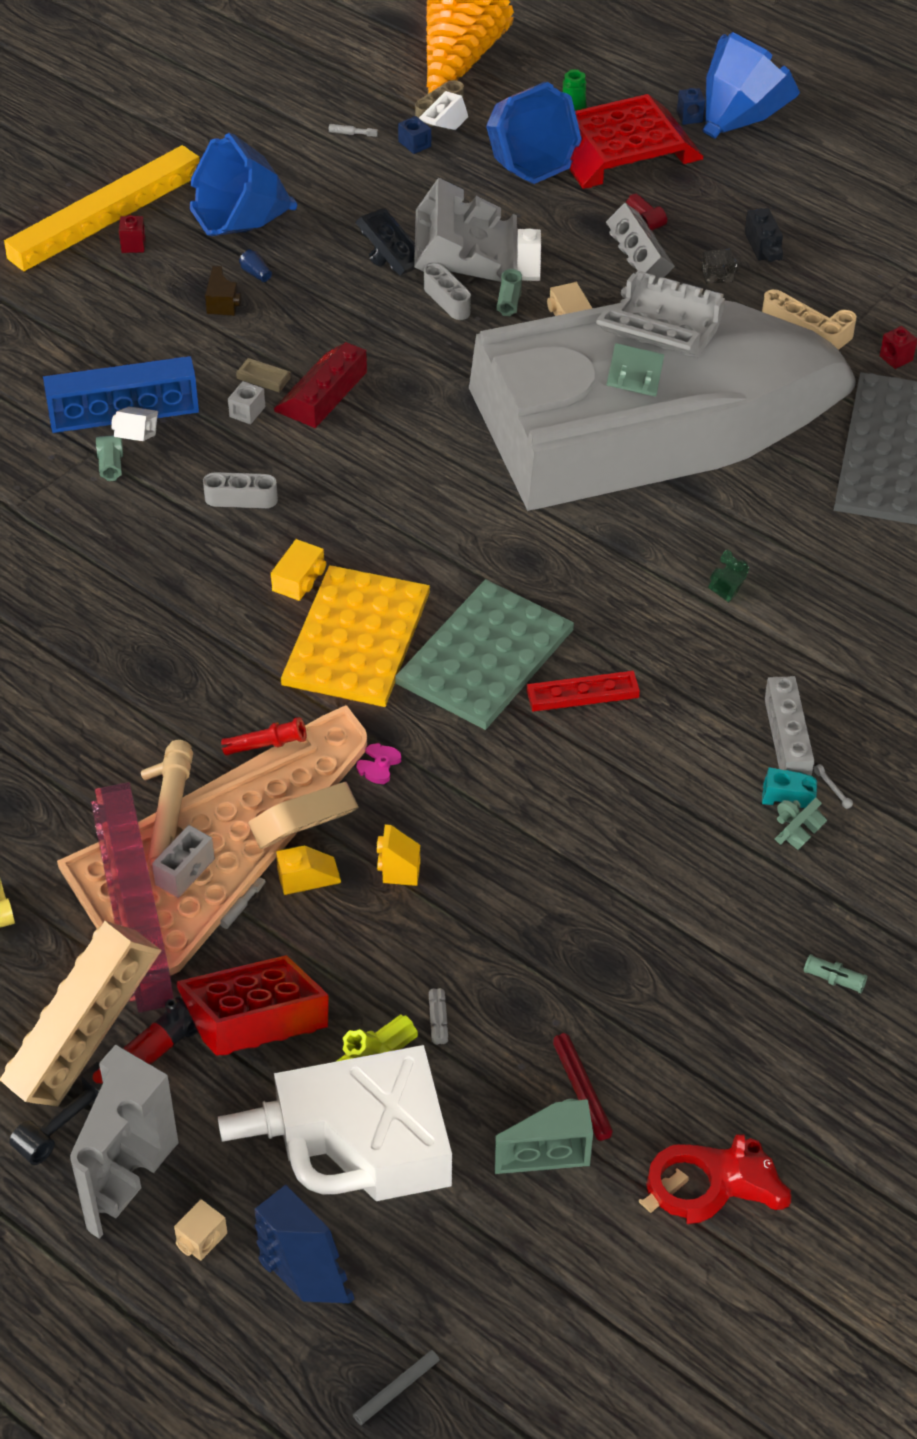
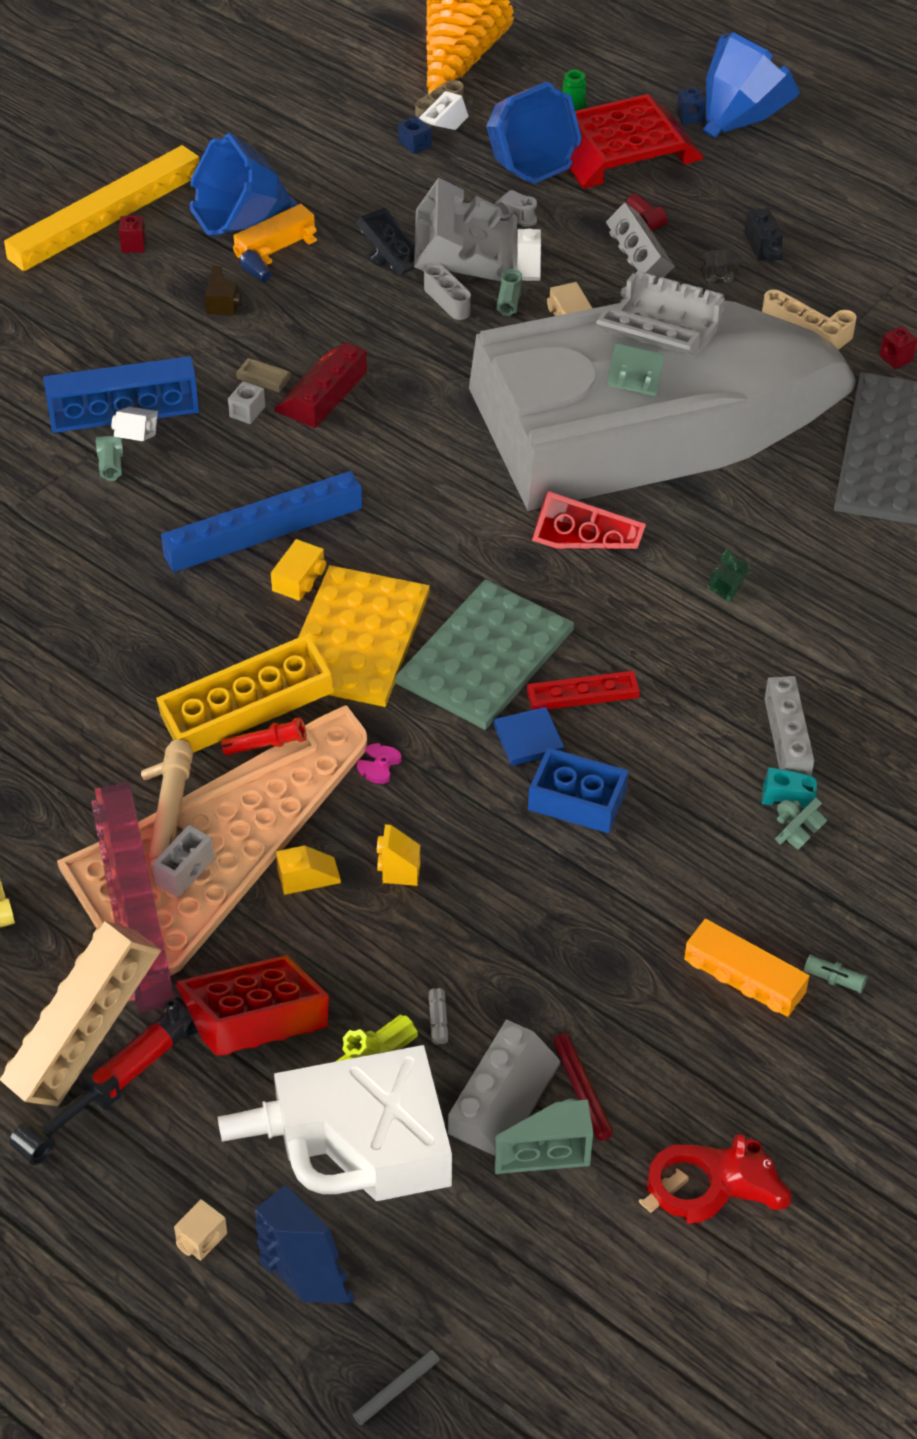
light grey panel [70,1045,179,1239] -> none
light grey beam [203,472,278,508] -> none
light grey piece [220,877,265,929] -> none
tan beam [248,782,359,849] -> none
light grey piece [329,124,378,137] -> none
light grey hinge [814,764,853,809] -> none
none -> yellow brick [156,634,334,753]
none -> blue brick [161,471,362,573]
none -> light orange brick [233,204,317,265]
none -> light grey slope [448,1020,561,1156]
none -> light grey piece [494,190,537,227]
none -> blue tile [494,707,564,766]
none -> blue brick [528,747,629,833]
none -> red wedge [532,491,646,549]
none -> light orange brick [684,919,810,1017]

